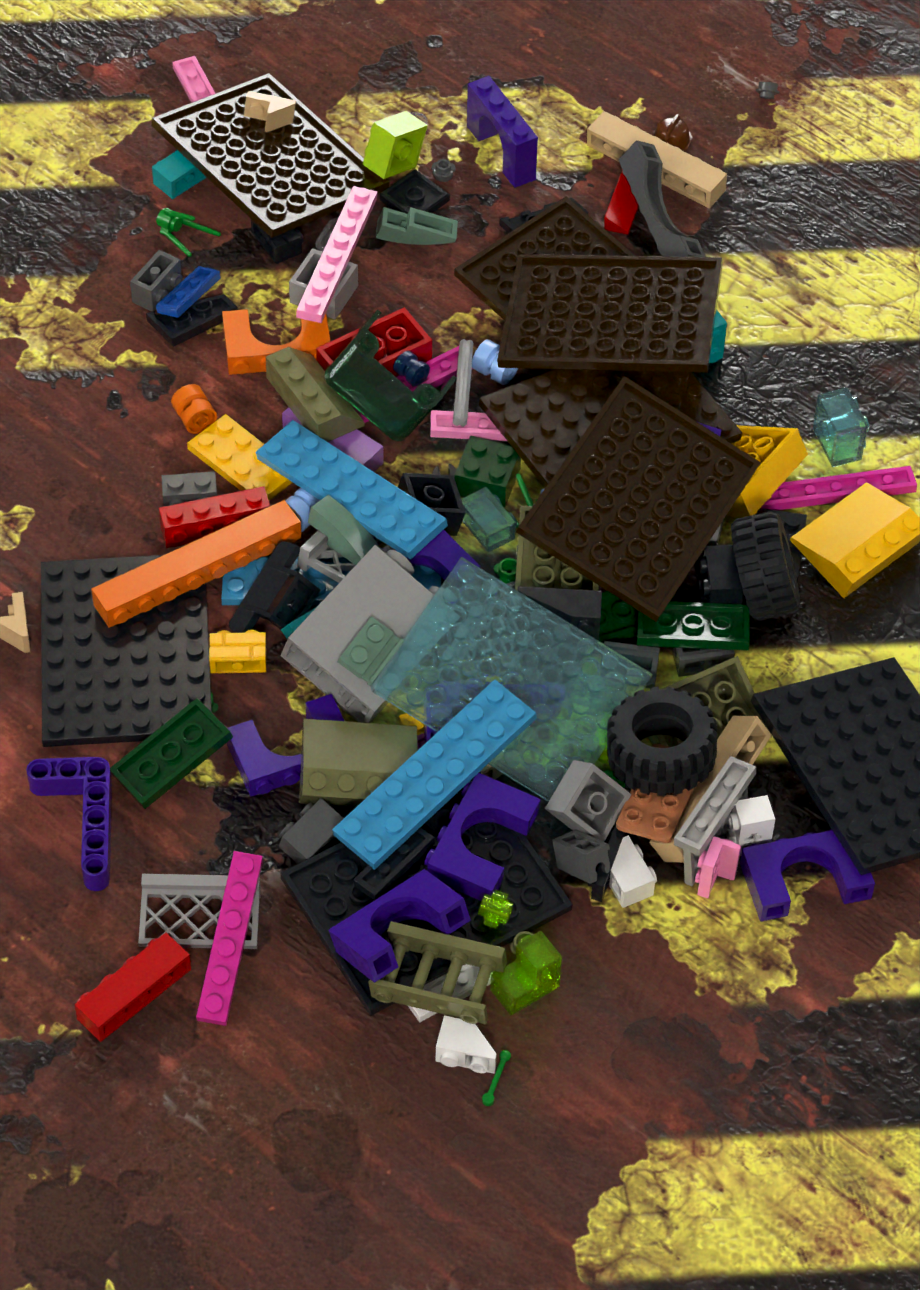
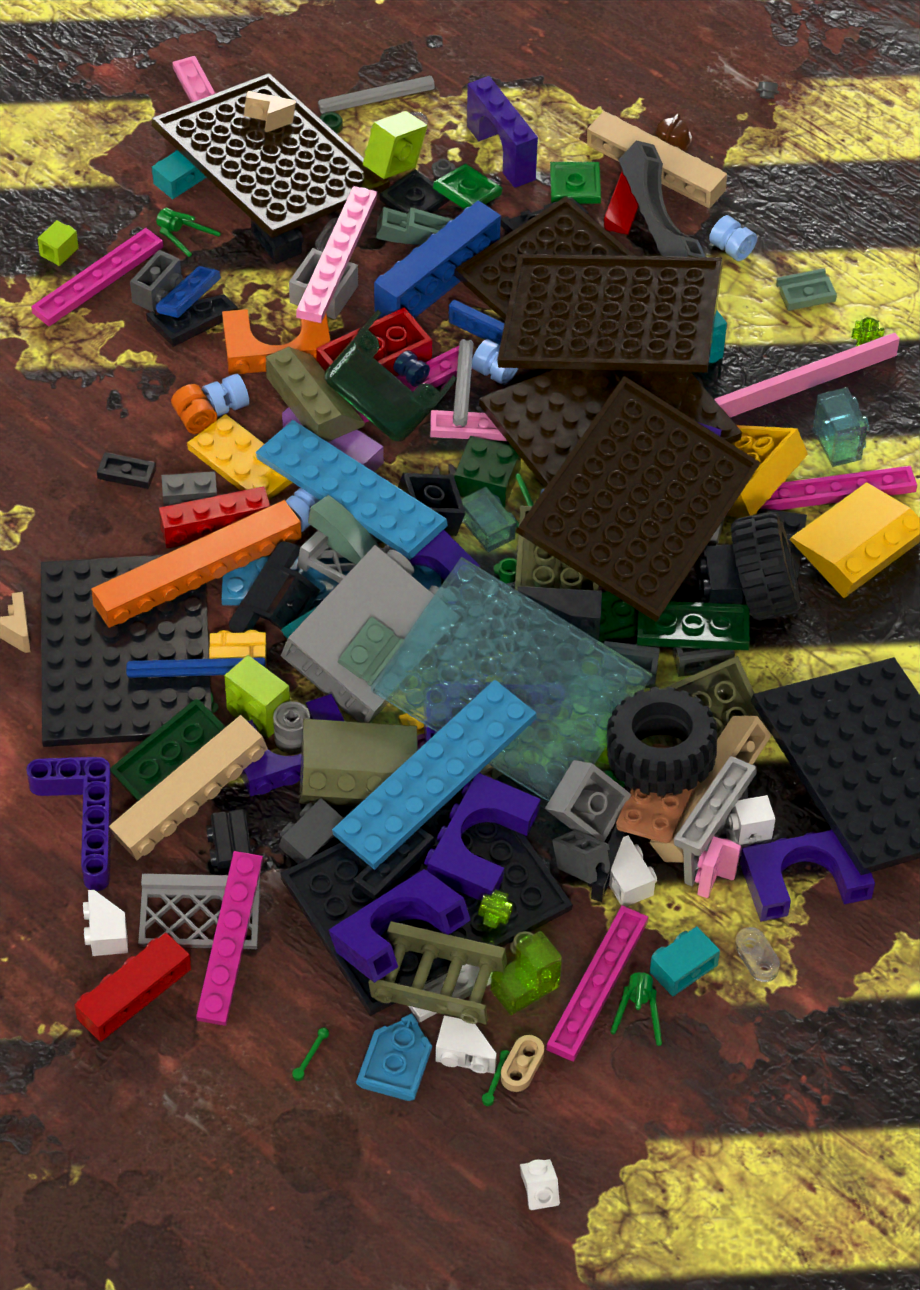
none -> dark pink plate [31,228,163,327]
none -> lime brick [38,220,78,266]
none -> white slope [83,890,128,956]
none -> black plate [97,452,156,489]
none -> tan brick [109,715,268,860]
none -> blue axle [126,657,266,678]
none -> light blue wheel [202,374,249,417]
none -> black brick [206,809,252,875]
none -> lime brick [224,655,290,739]
none -> light grey wheel [273,701,310,754]
none -> green hinge [292,1027,329,1081]
none -> light grey axle [318,75,435,114]
none -> dark green tile [319,112,343,134]
none -> dark azure tile [356,1013,432,1101]
none -> blue brick [374,200,501,319]
none -> green plate [433,164,503,209]
none -> blue tile [449,300,505,345]
none -> tan plate [501,1035,544,1092]
none -> white bracket [520,1159,560,1210]
none -> dark pink plate [546,906,648,1062]
none -> green plate [550,162,601,204]
none -> green plant [610,972,662,1046]
none -> teal brick [650,926,720,997]
none -> light blue wheel [709,215,757,261]
none -> bright pink tile [714,333,900,417]
none -> clear plate [735,927,780,982]
none -> sand green plate [776,268,837,311]
none -> clear neon green gear [851,317,885,346]

